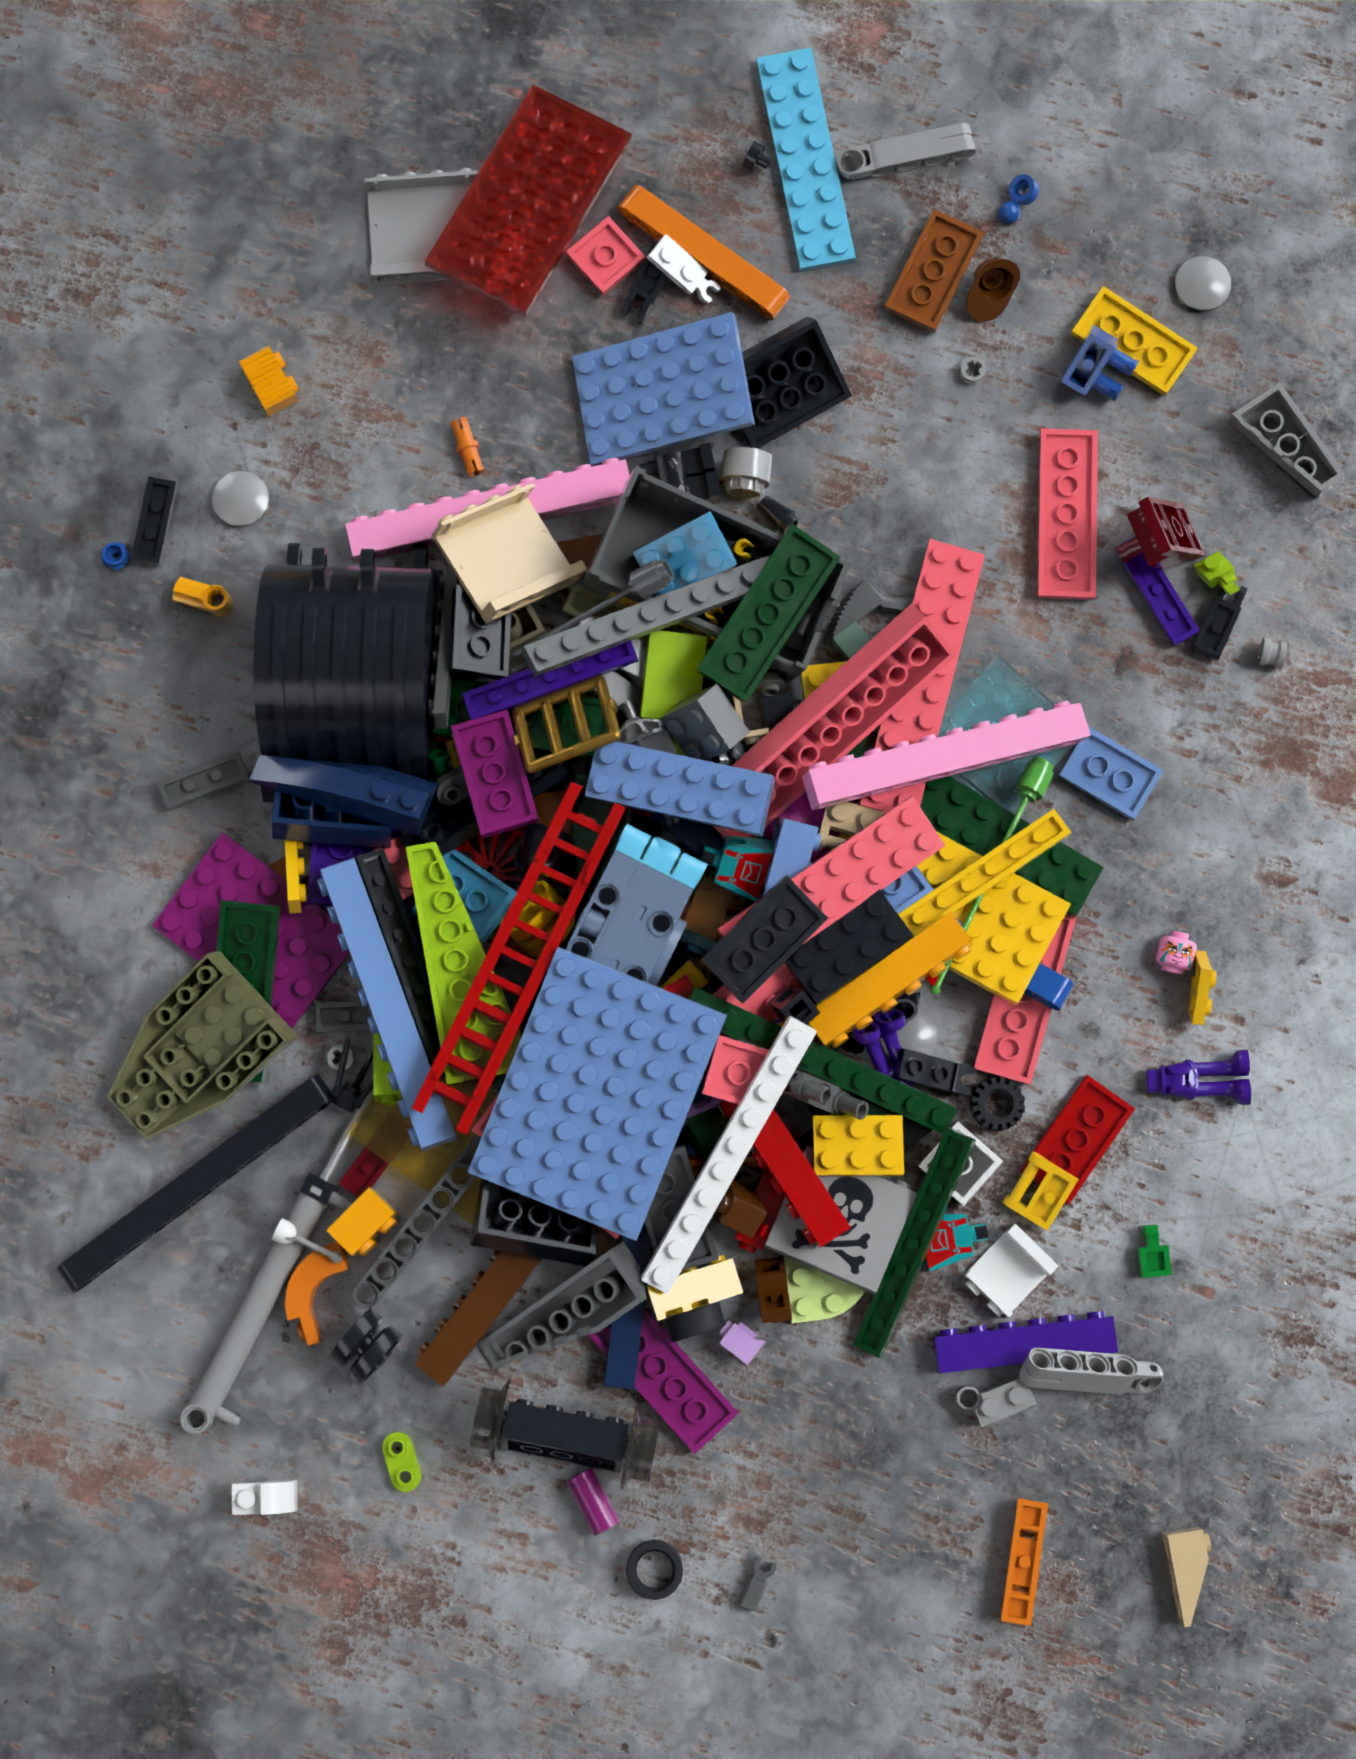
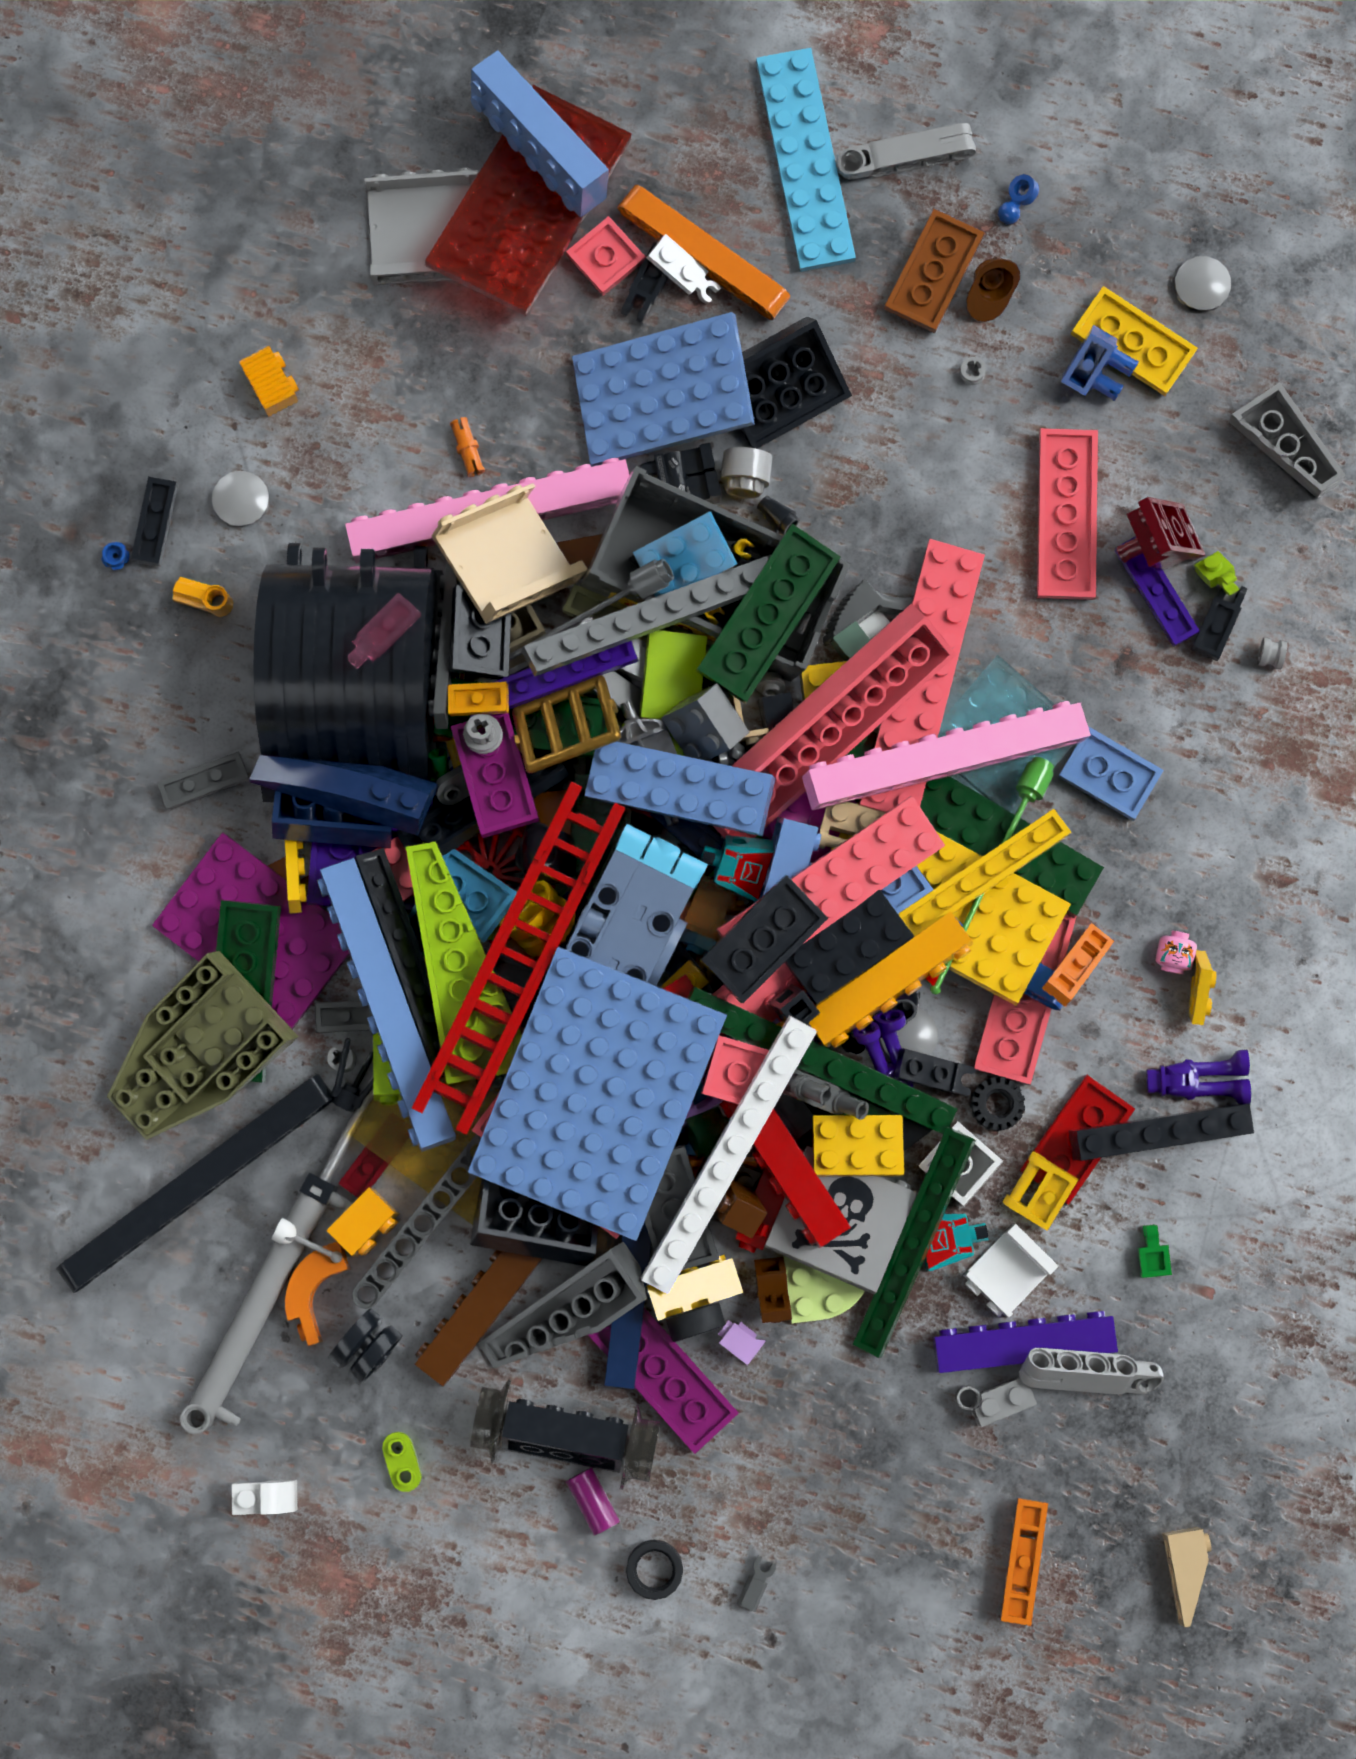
black tile [742,141,771,172] -> none
none -> clear pink hinge [347,593,421,669]
none -> light orange plate [448,682,509,716]
none -> light grey piece [463,714,503,754]
none -> medium blue brick [470,50,609,218]
none -> white sticker [859,610,890,639]
none -> orange hinge [1042,923,1114,1007]
none -> black brick [1069,1104,1254,1161]

